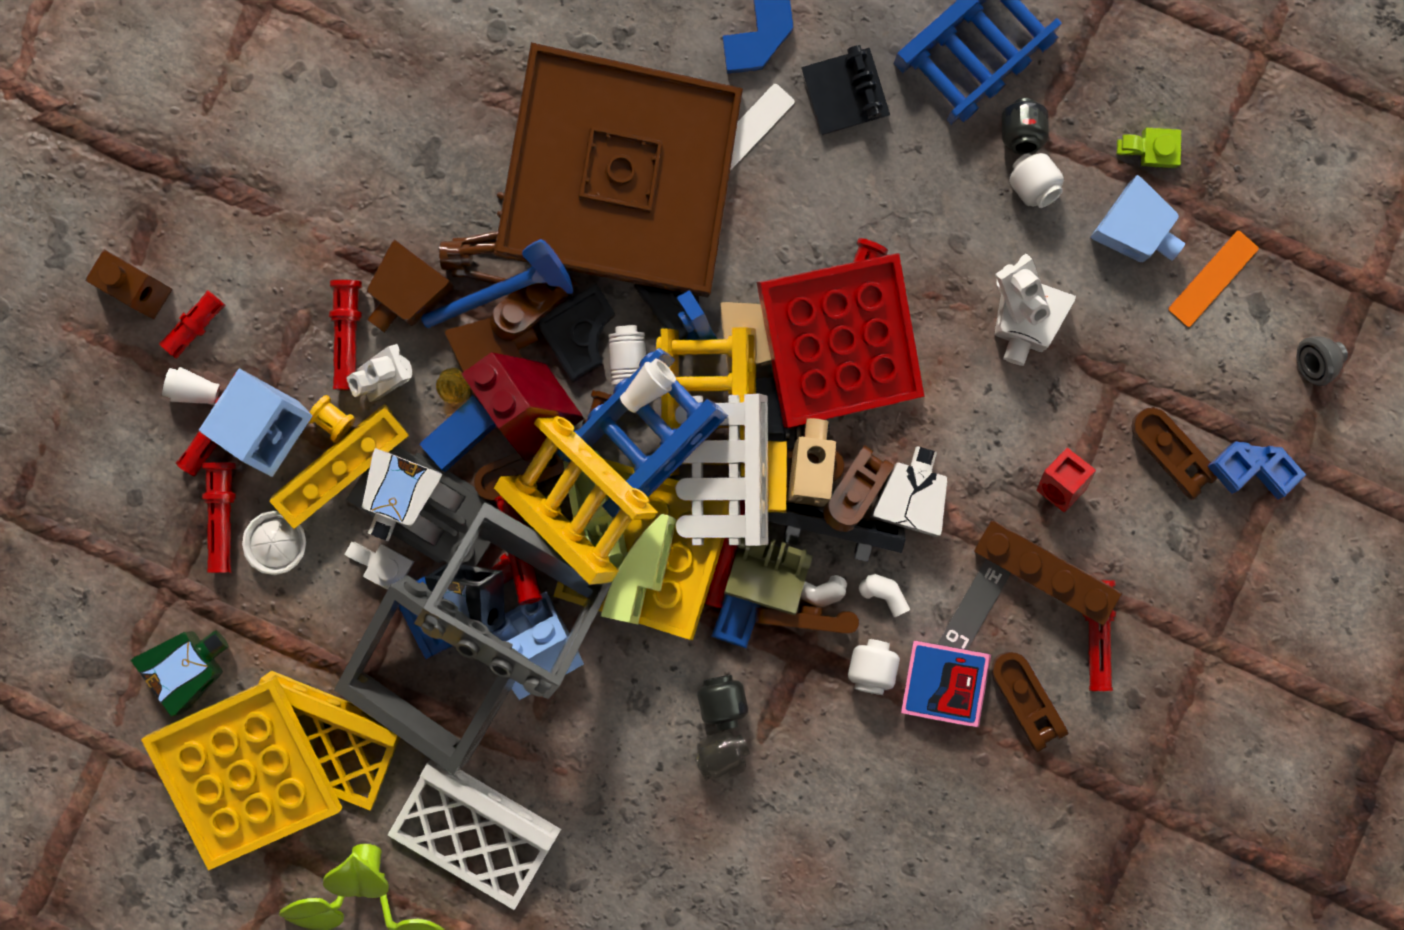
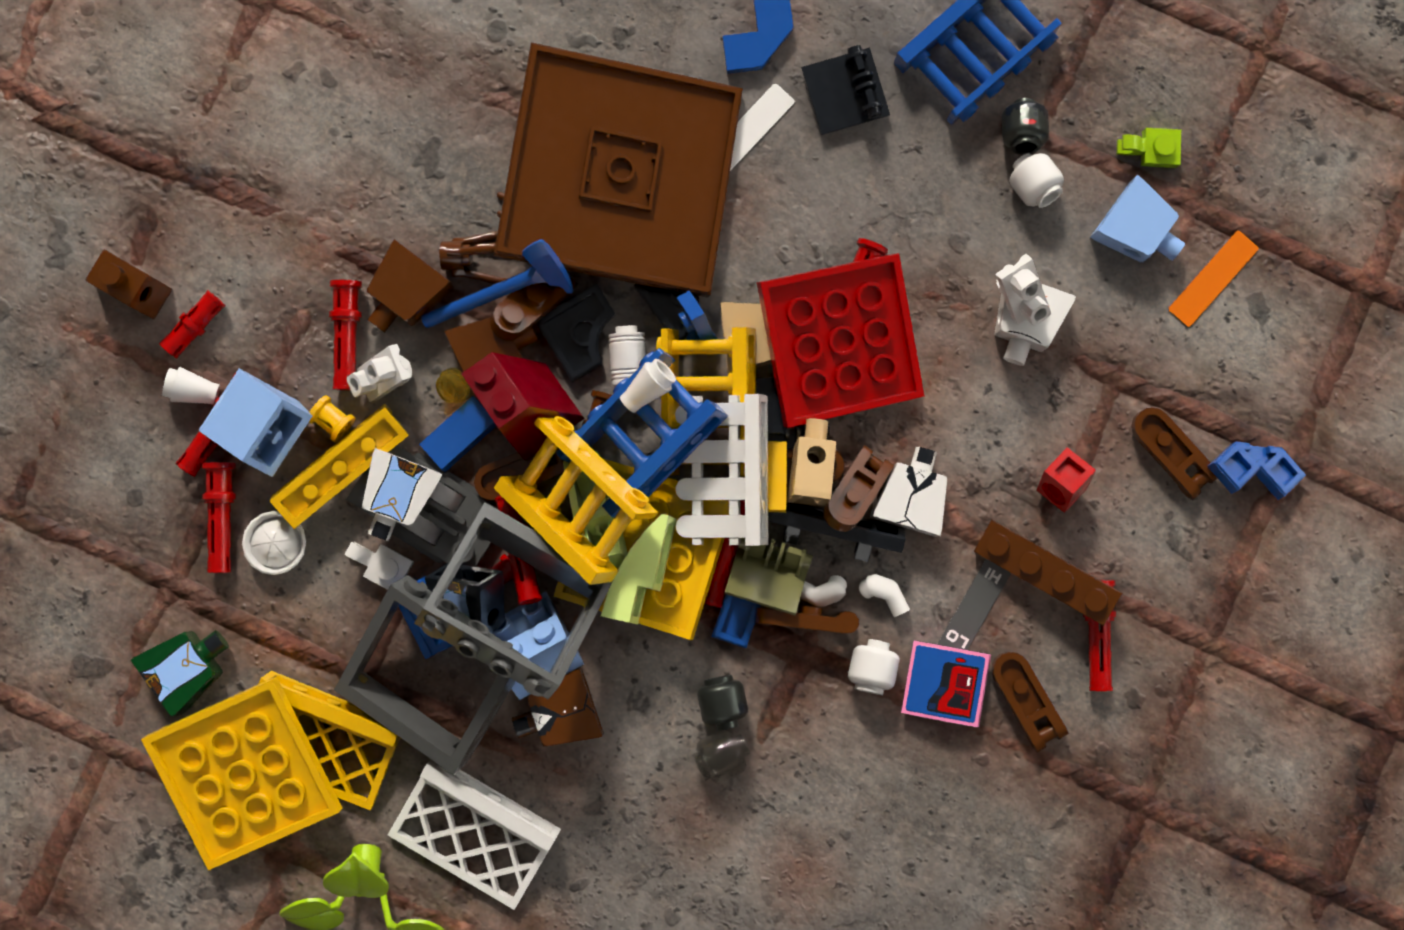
dark grey brick [1296,336,1348,386] -> none
none -> reddish brown torso [512,668,604,747]

